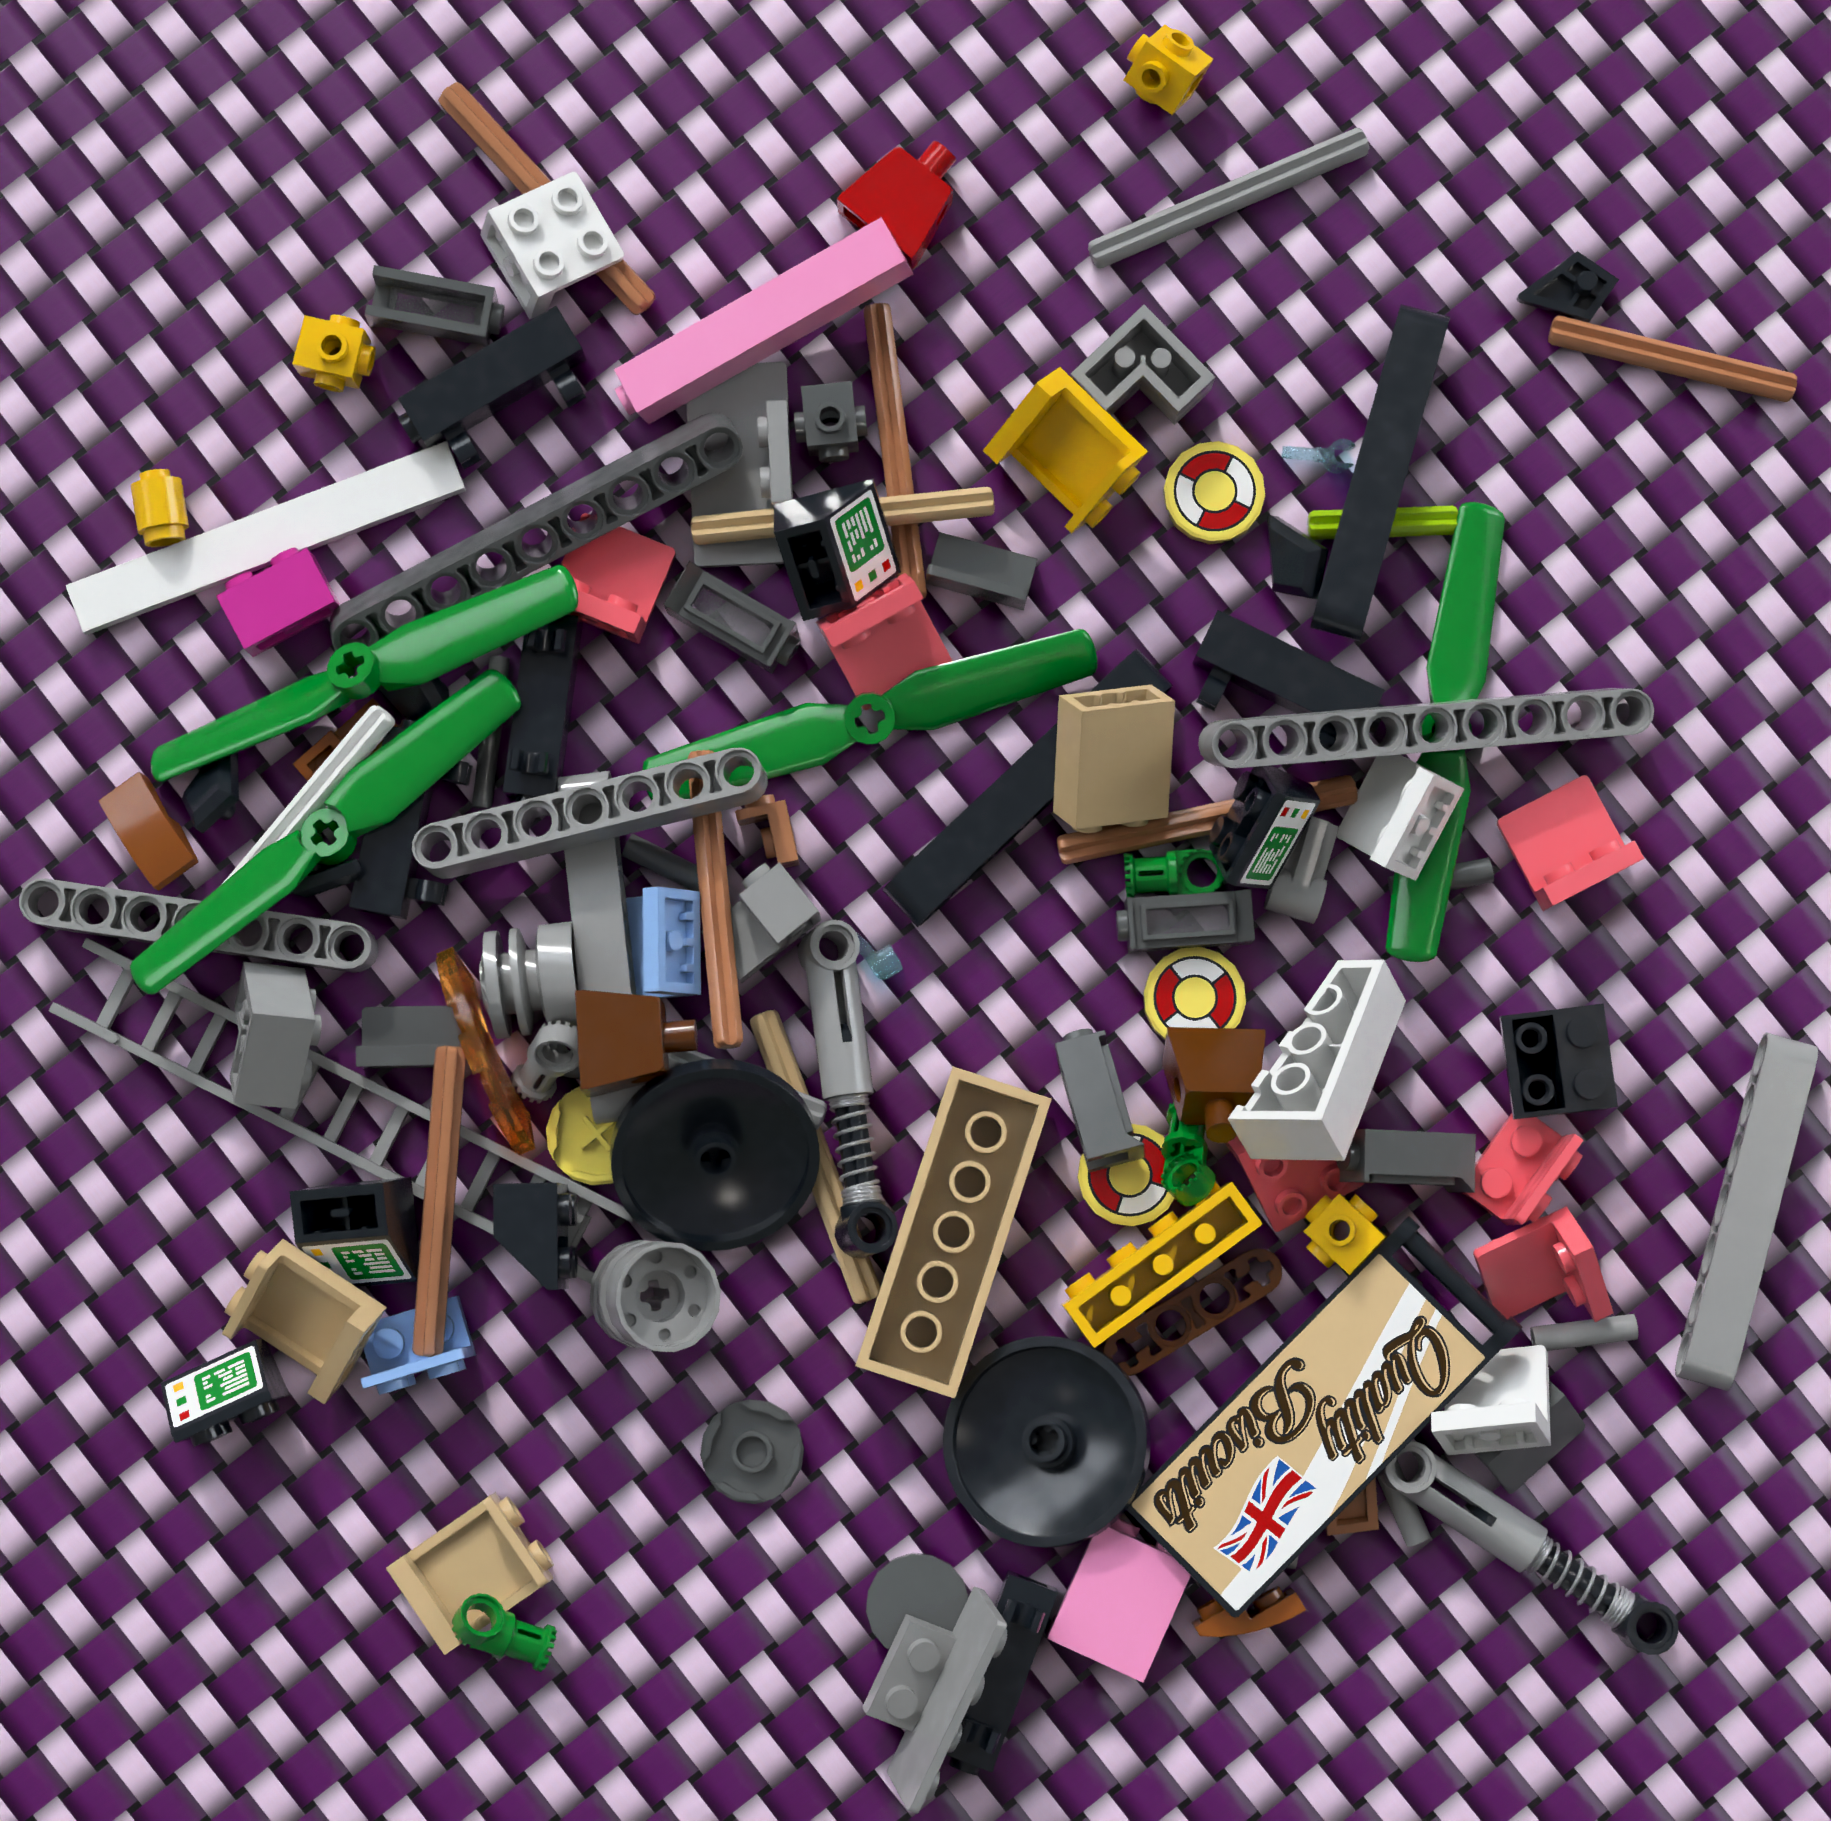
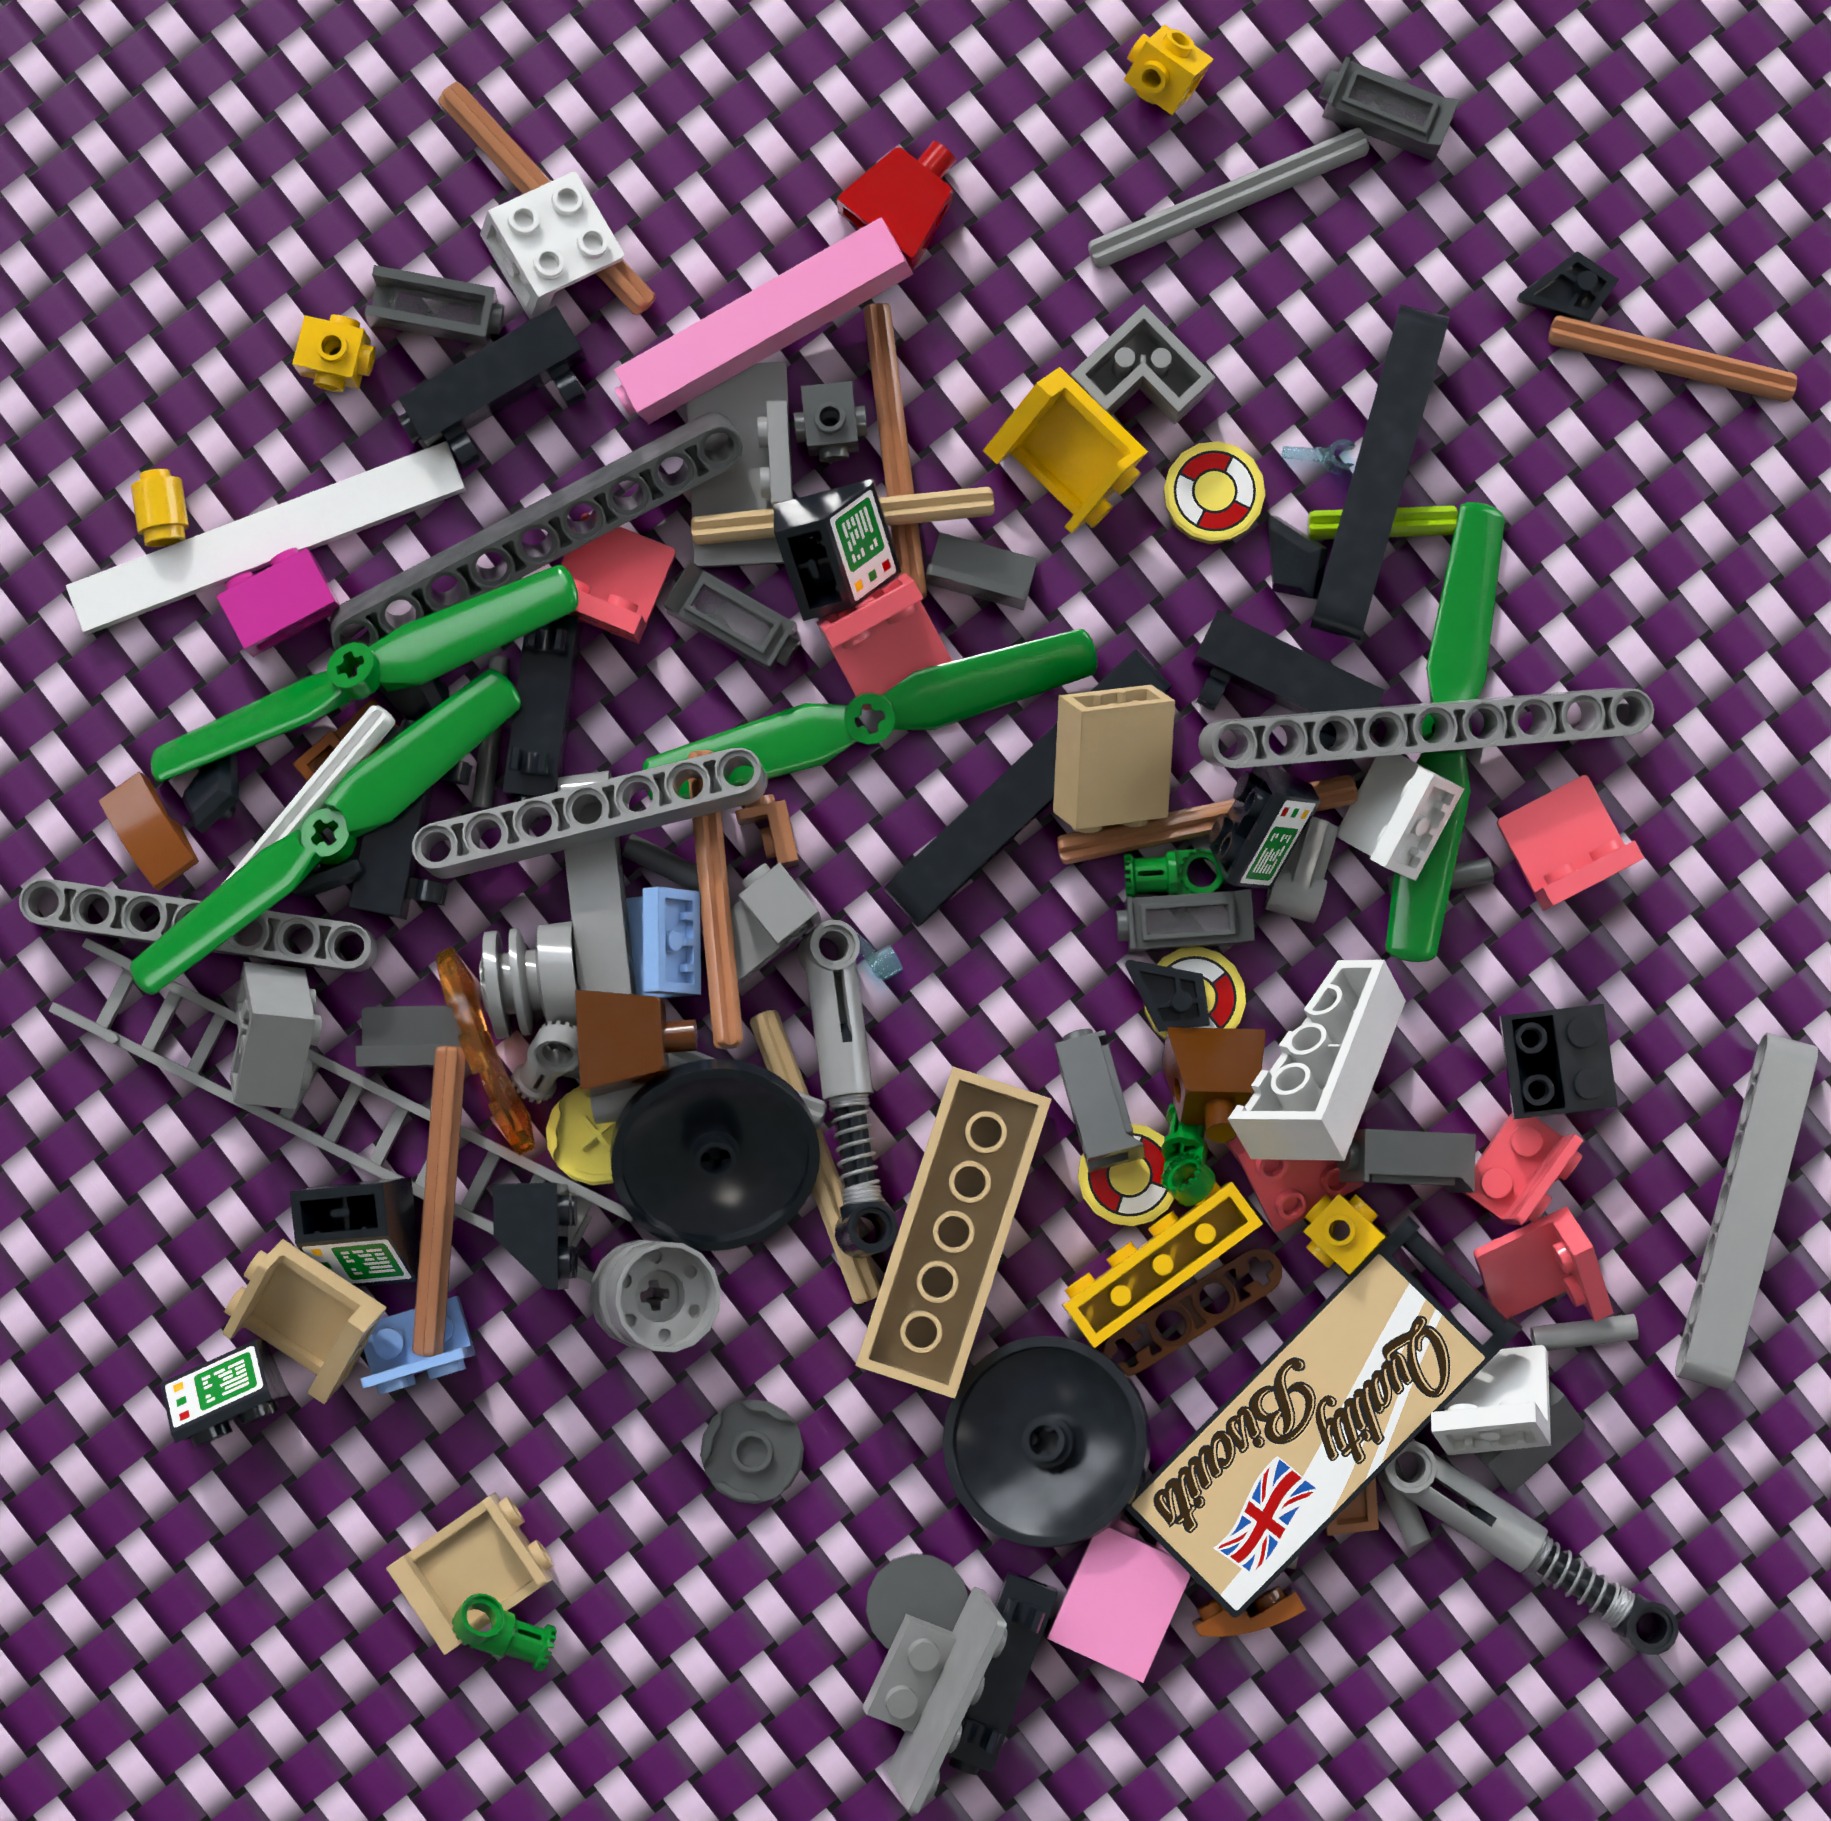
none -> black piece [1125,960,1210,1032]
none -> dark grey window [1319,56,1460,161]

